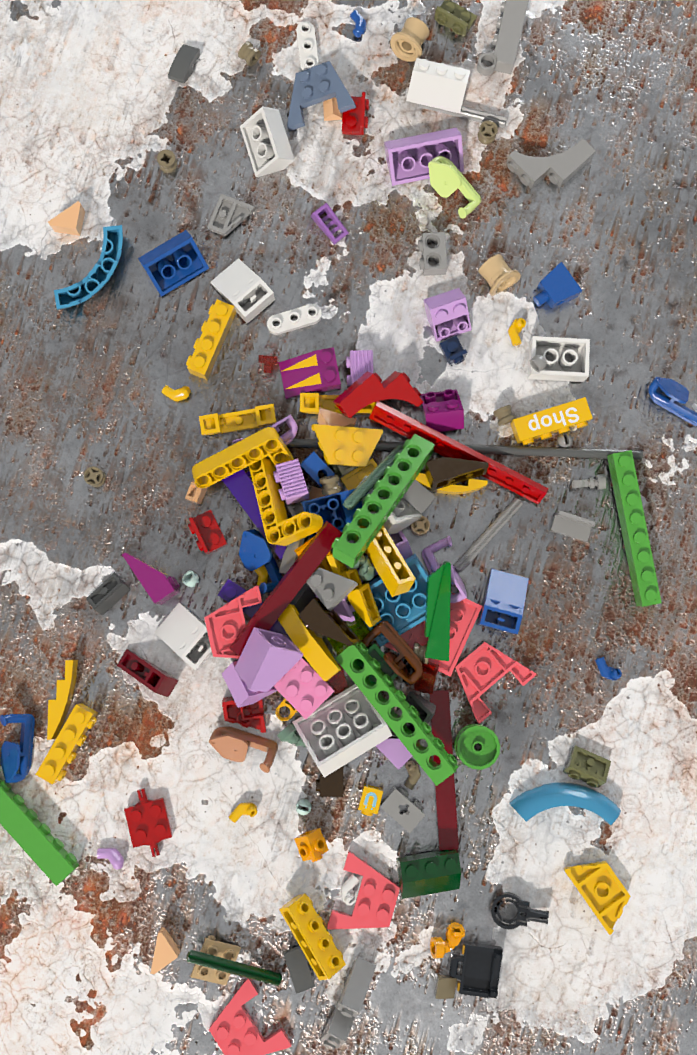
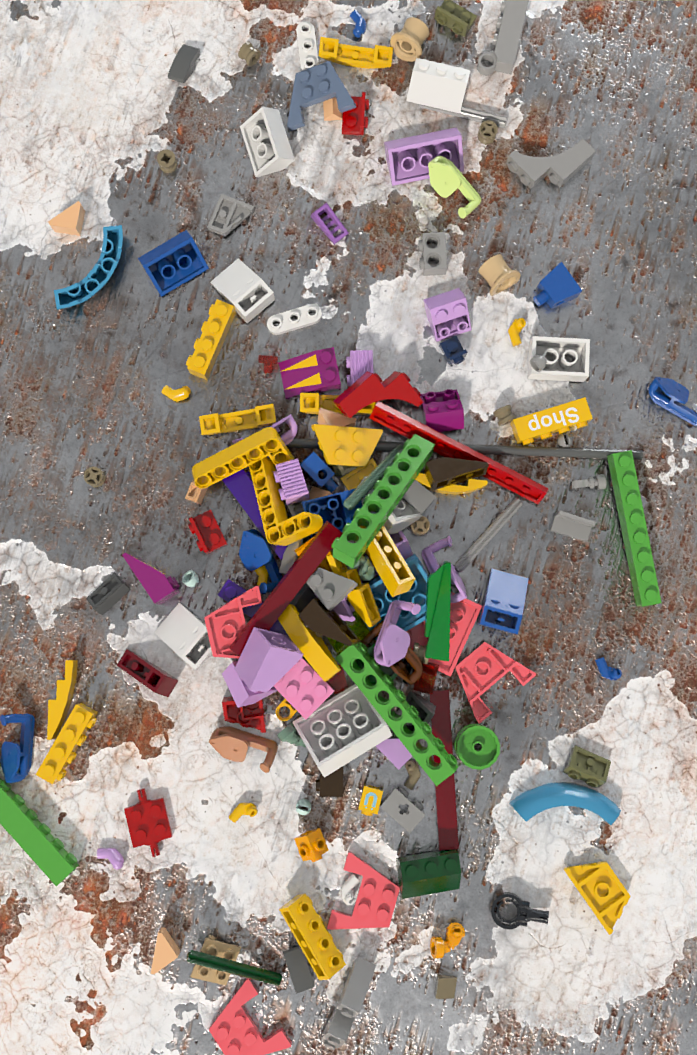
dark tan wheel [319,475,341,495] -> none
black piece [449,941,503,999] -> none
none -> yellow slope [318,37,393,69]
none -> lavender piece [374,600,421,667]

